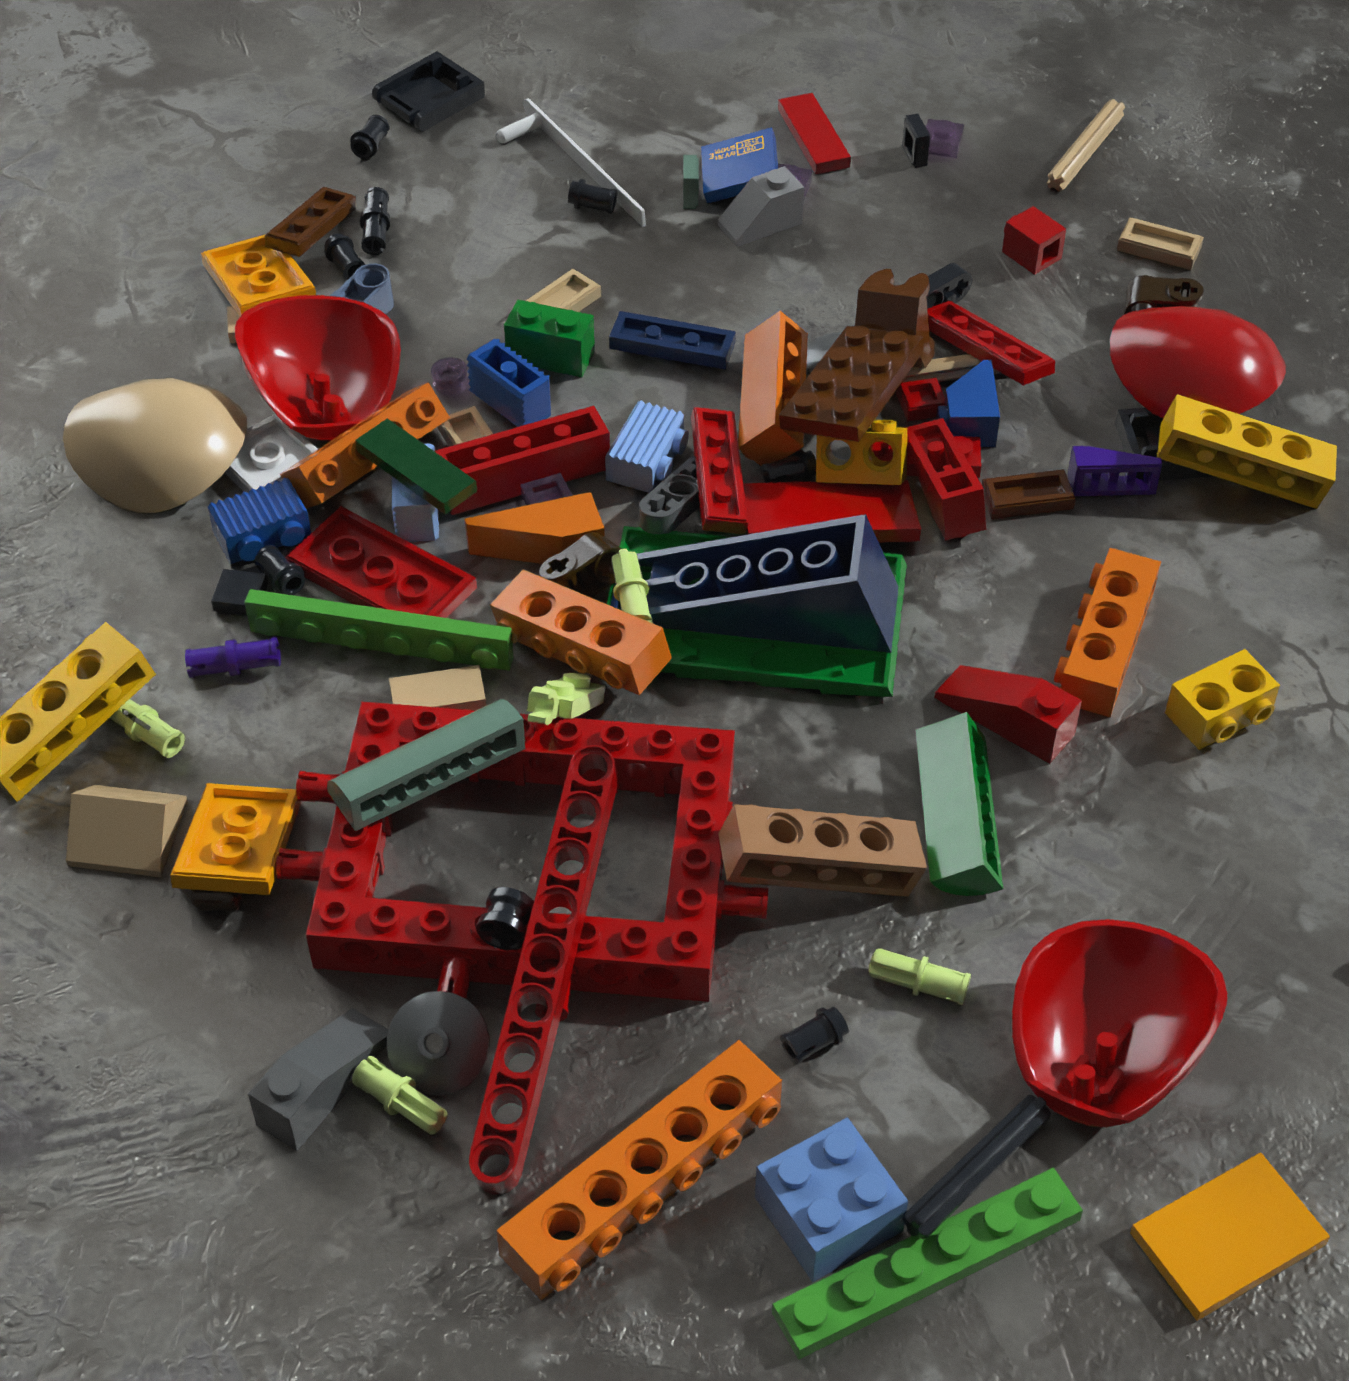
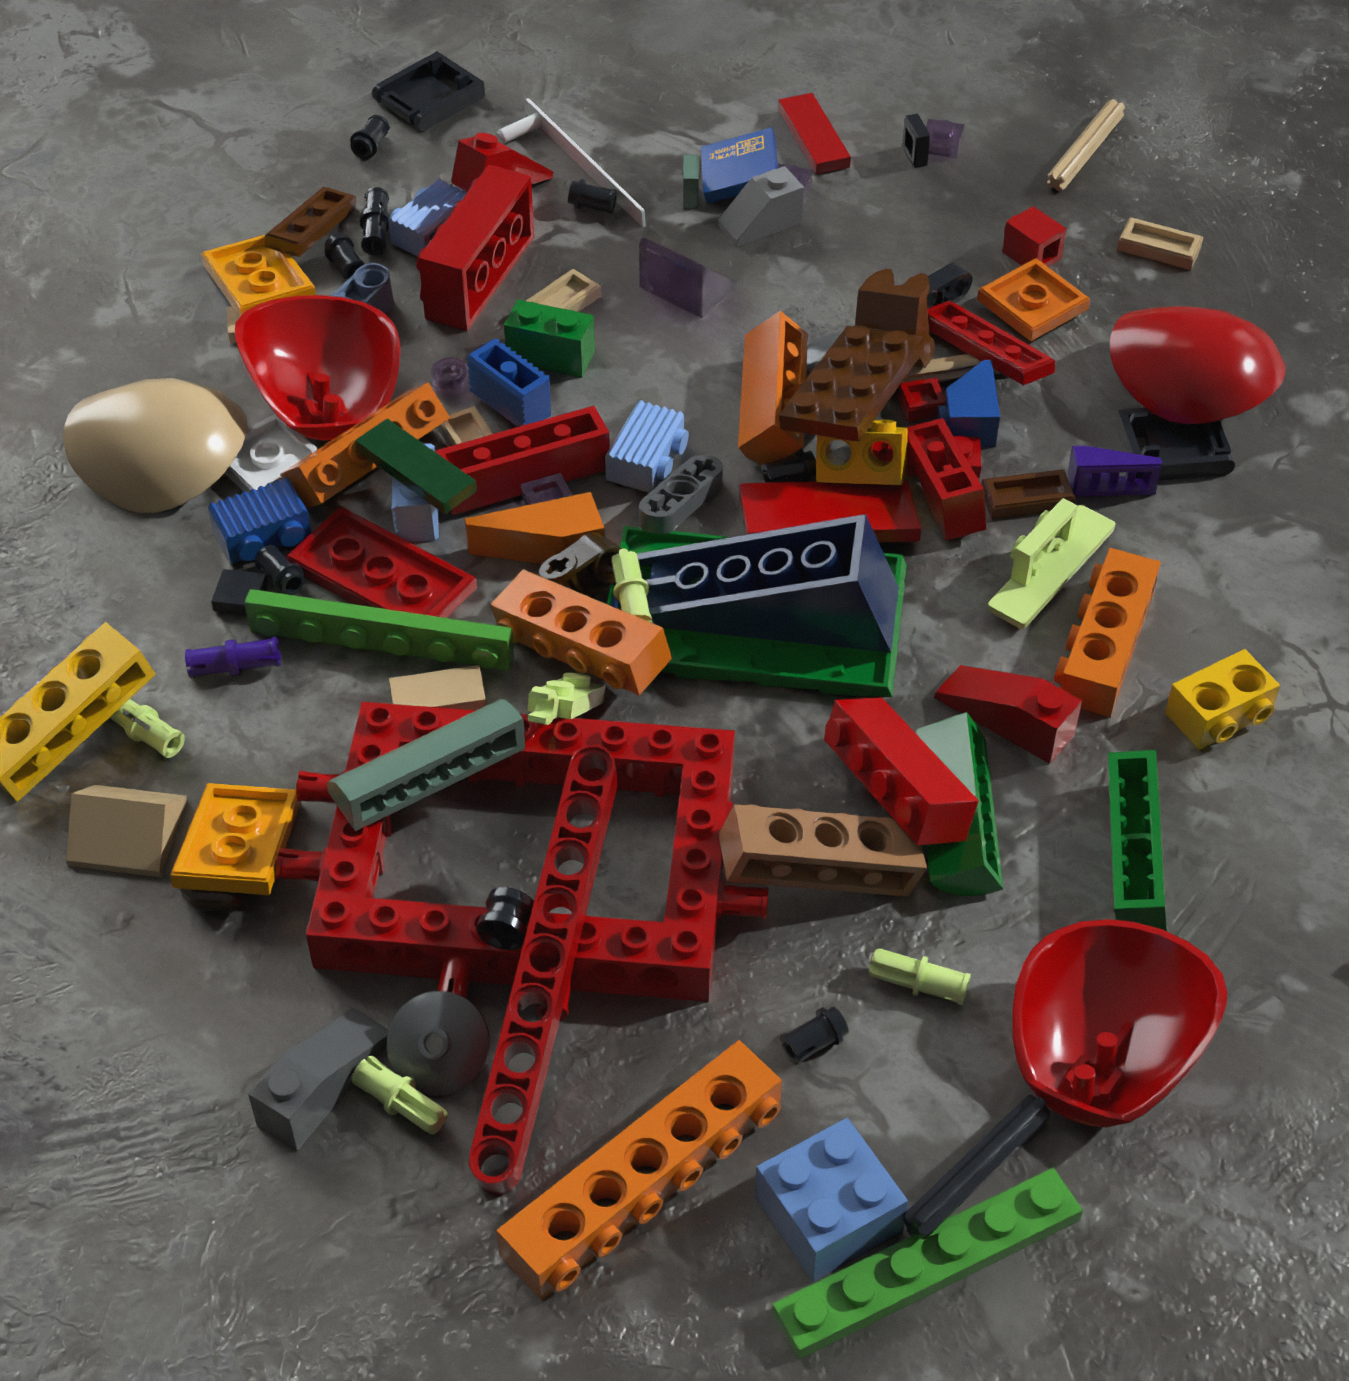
dark blue plate [609,311,736,370] -> none
red tile [691,407,748,535] -> none
dark brown piece [1124,275,1204,314] -> none
light orange tile [1130,1152,1330,1321] -> none
yellow brick [1157,394,1337,509] -> none
none -> light blue brick [388,178,467,256]
none -> red brick [416,165,534,331]
none -> red slope [451,133,554,192]
none -> clear purple slope [639,237,738,318]
none -> red brick [823,698,979,845]
none -> orange plate [977,258,1090,341]
none -> yellowish green bracket [987,498,1115,629]
none -> green brick [1108,750,1167,931]

